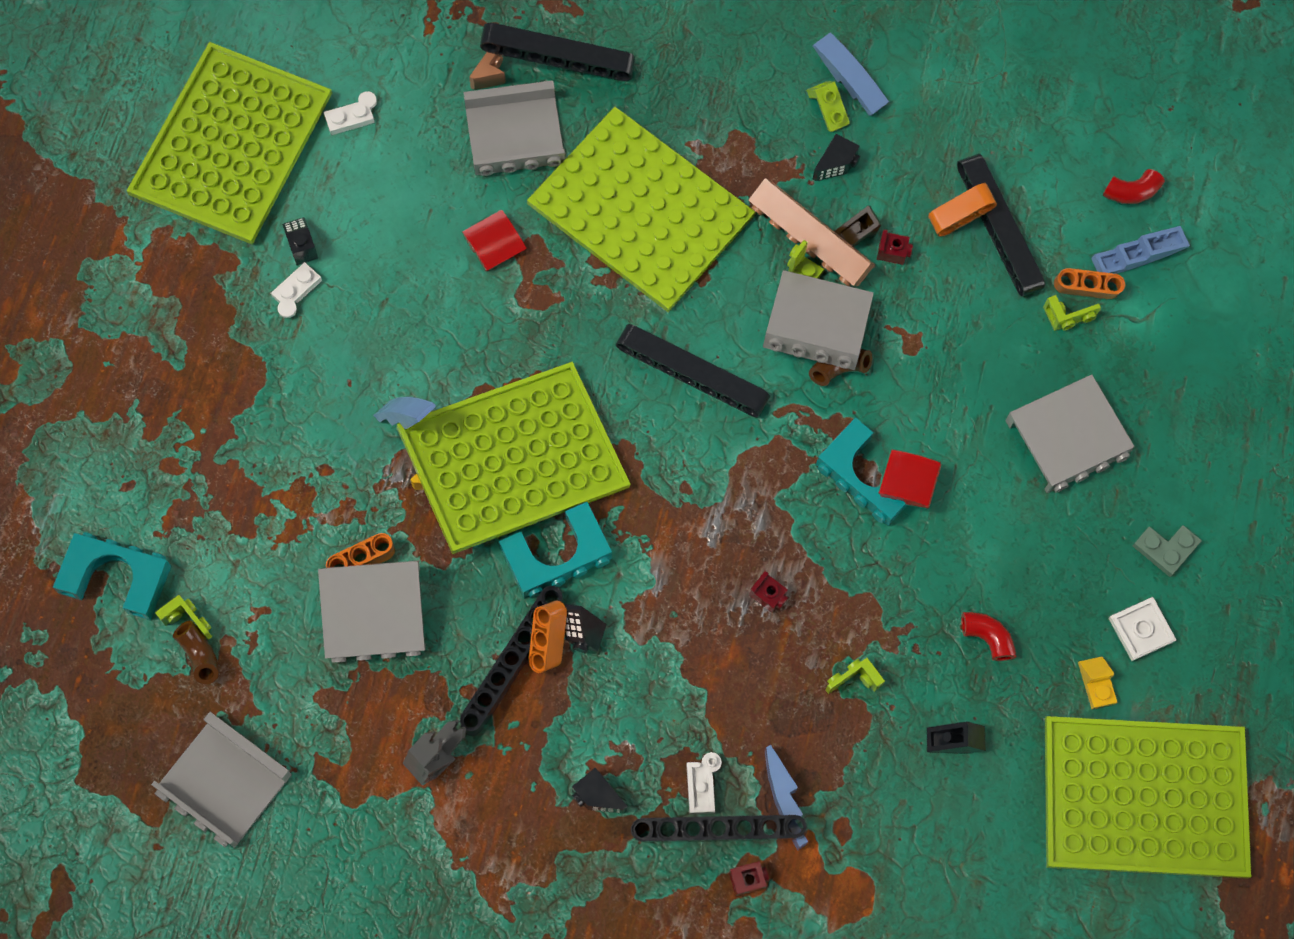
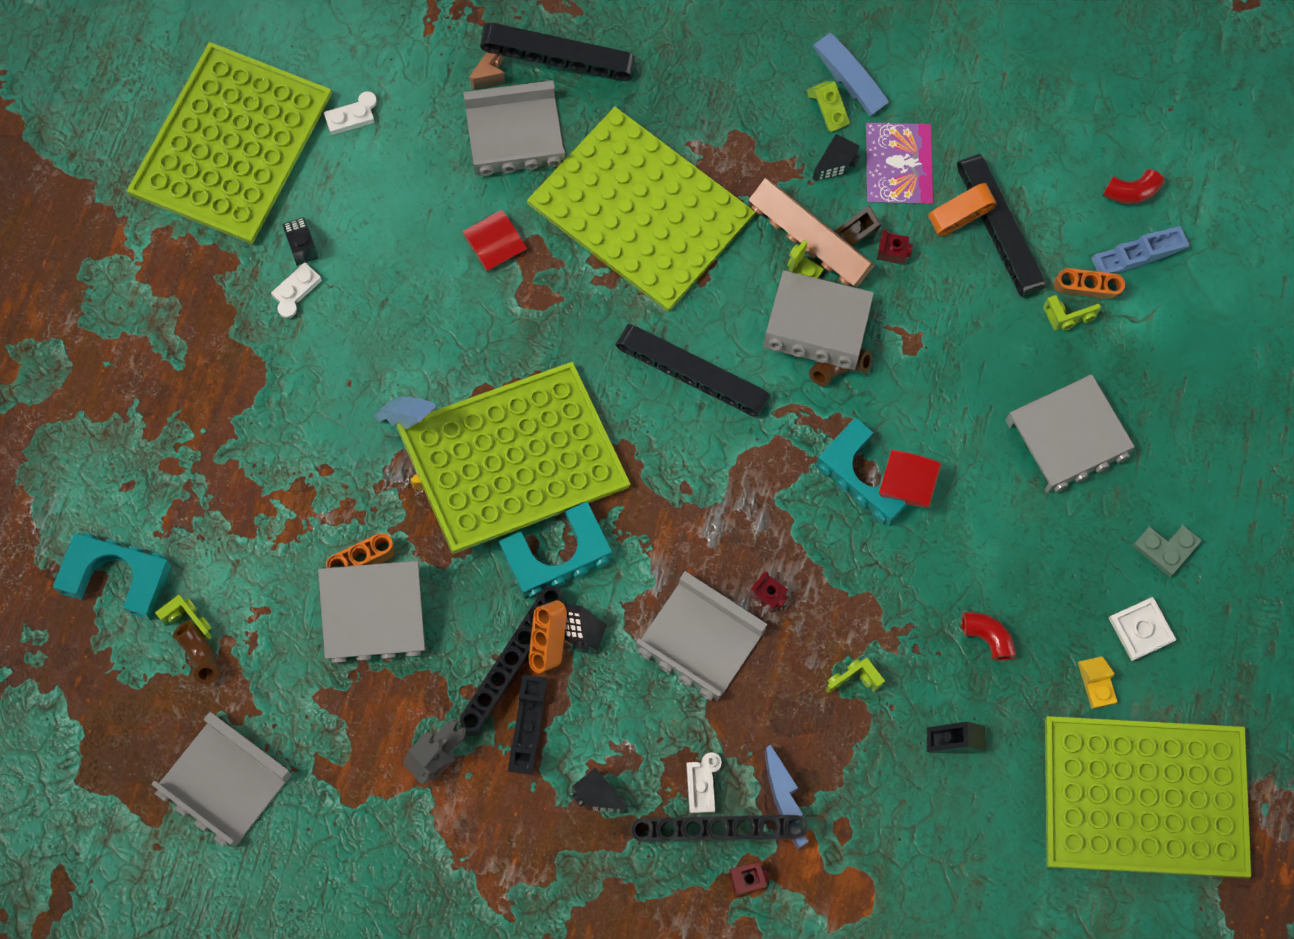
none -> black slope [508,675,547,775]
none -> light grey panel [636,571,767,702]
none -> sticker [866,122,933,204]

